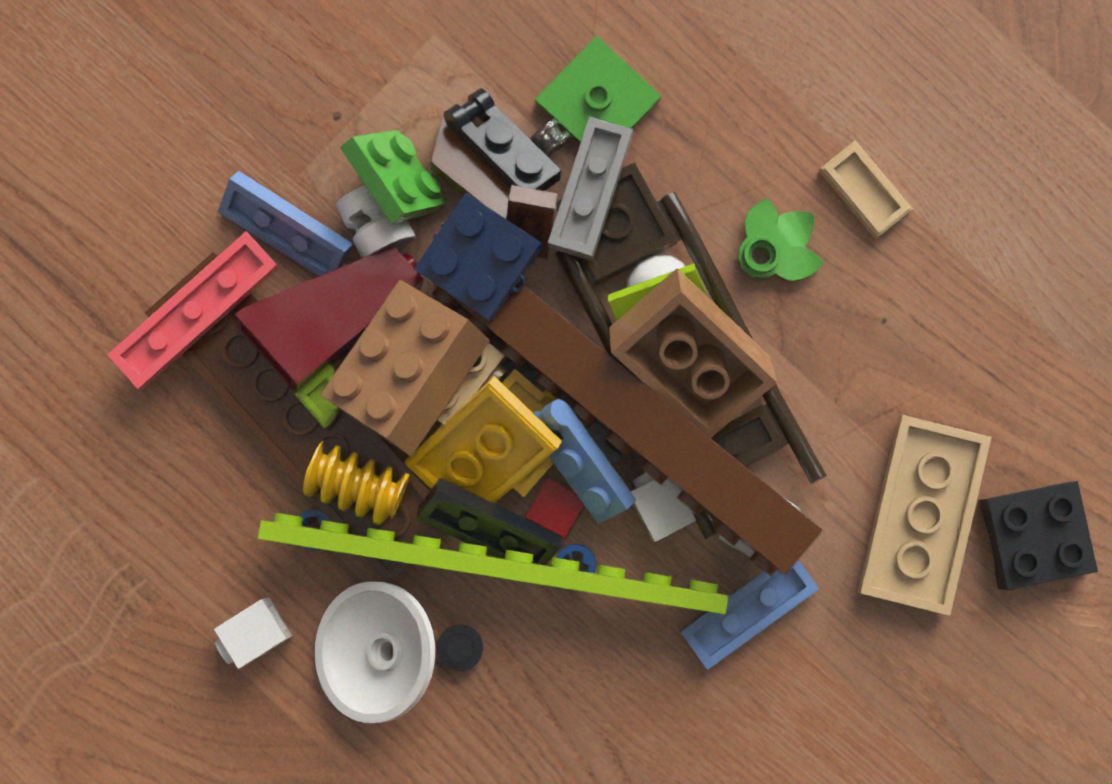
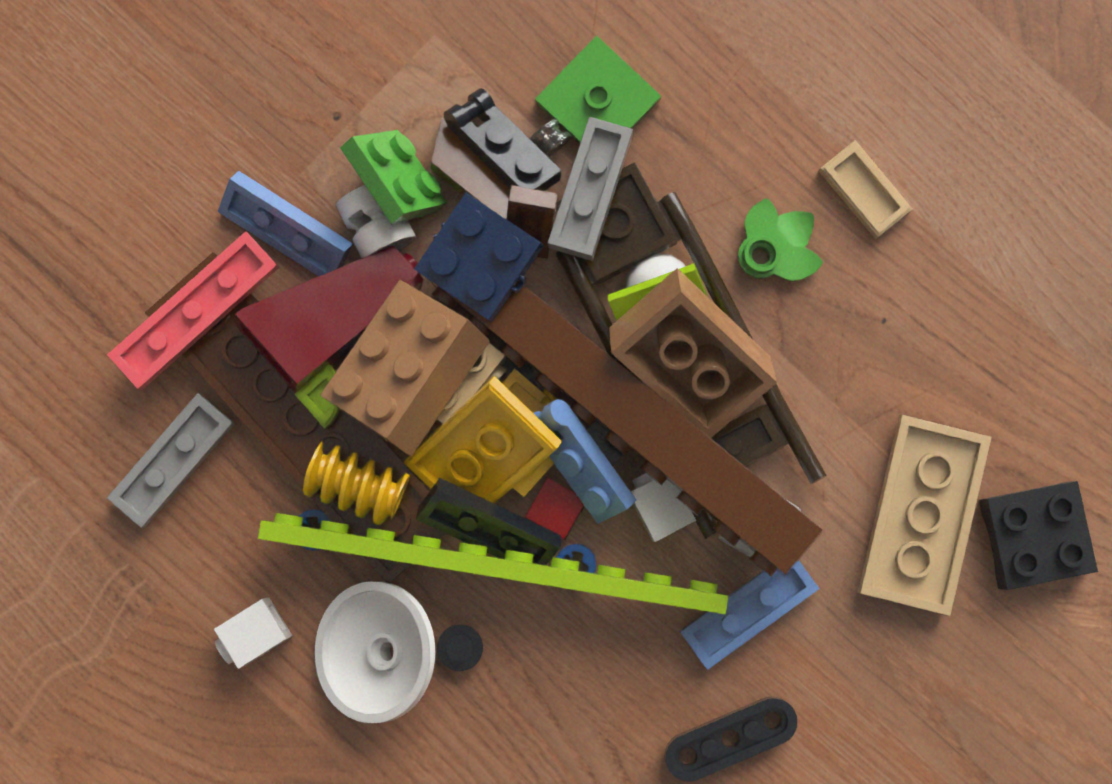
none -> light grey plate [107,393,235,528]
none -> black plate [664,696,797,782]

